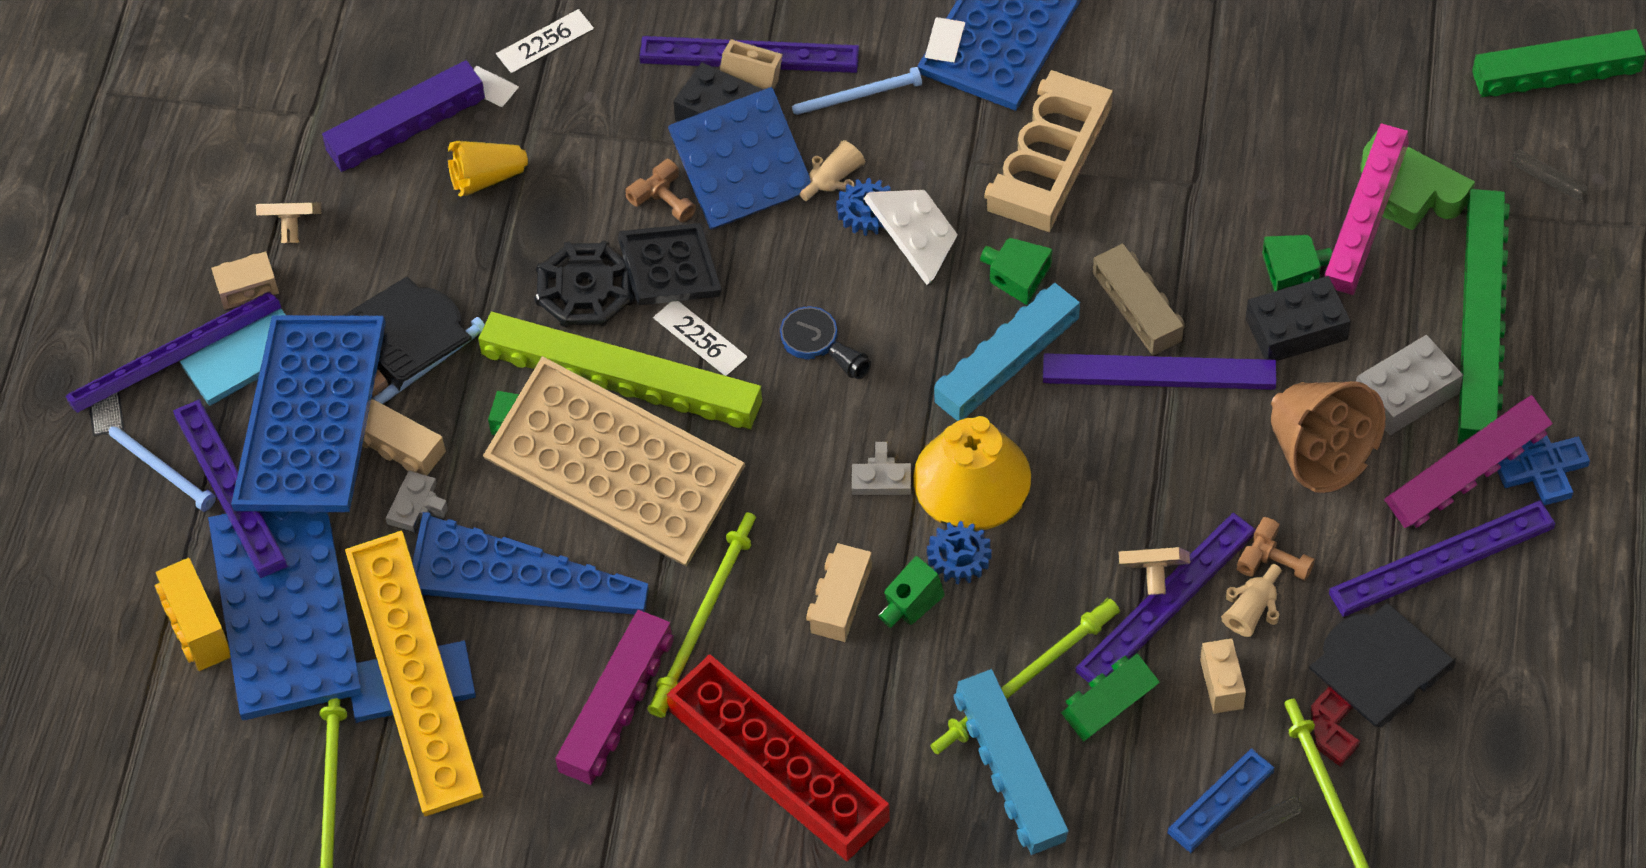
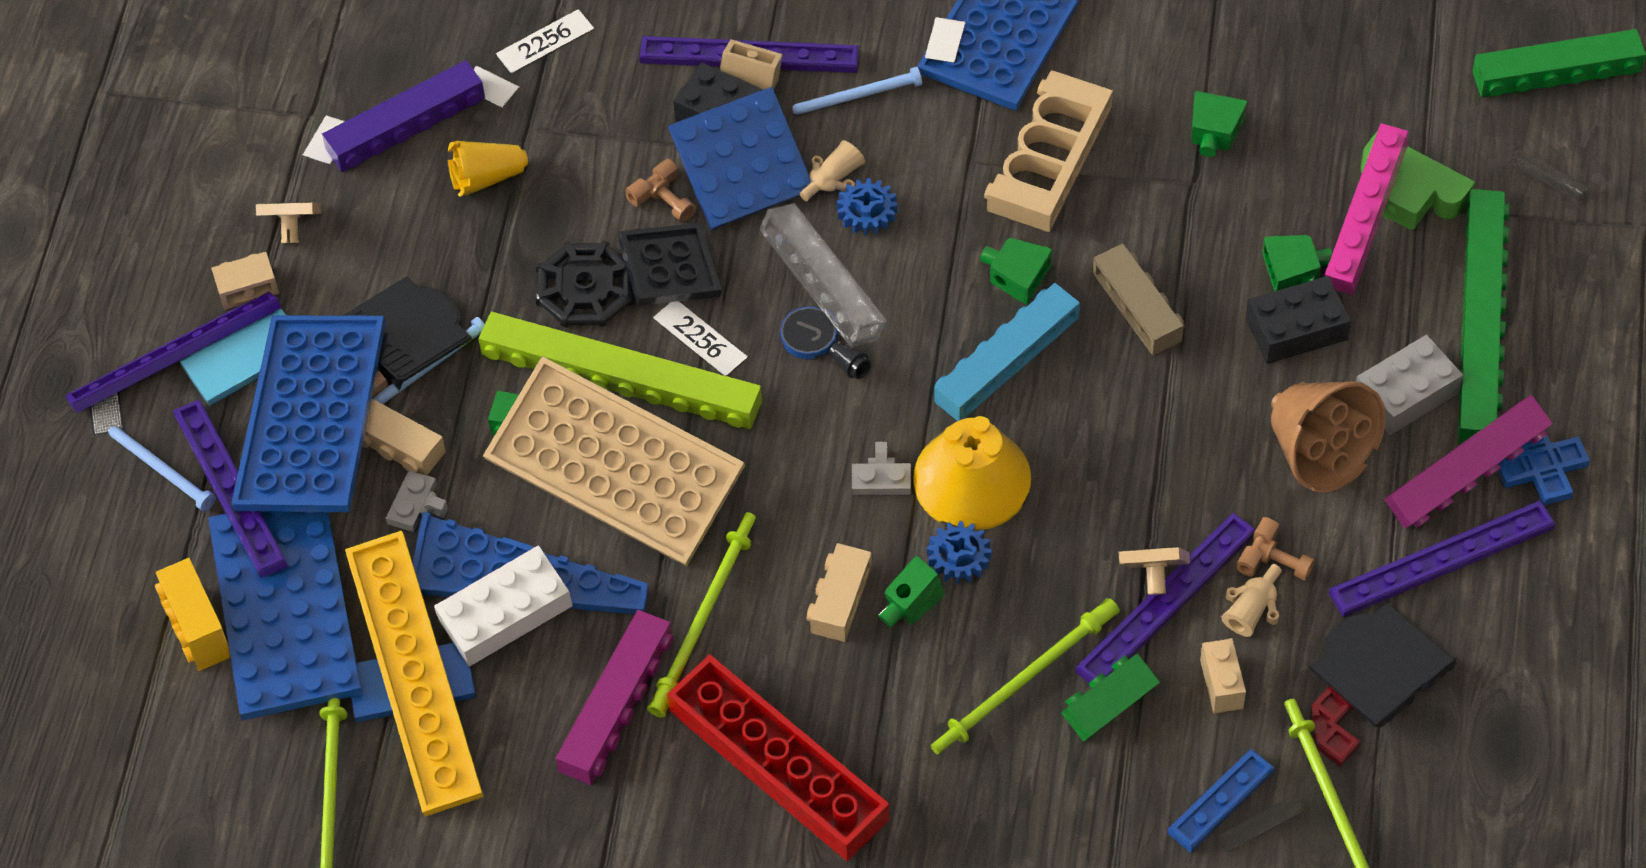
white wing [864,190,958,285] -> none
dark azure brick [954,669,1069,855] -> none
dark purple tile [1043,353,1276,390] -> none
none -> white sticker [303,116,344,164]
none -> white brick [434,545,573,667]
none -> clear brick [759,203,887,348]
none -> green torso [1191,91,1247,157]

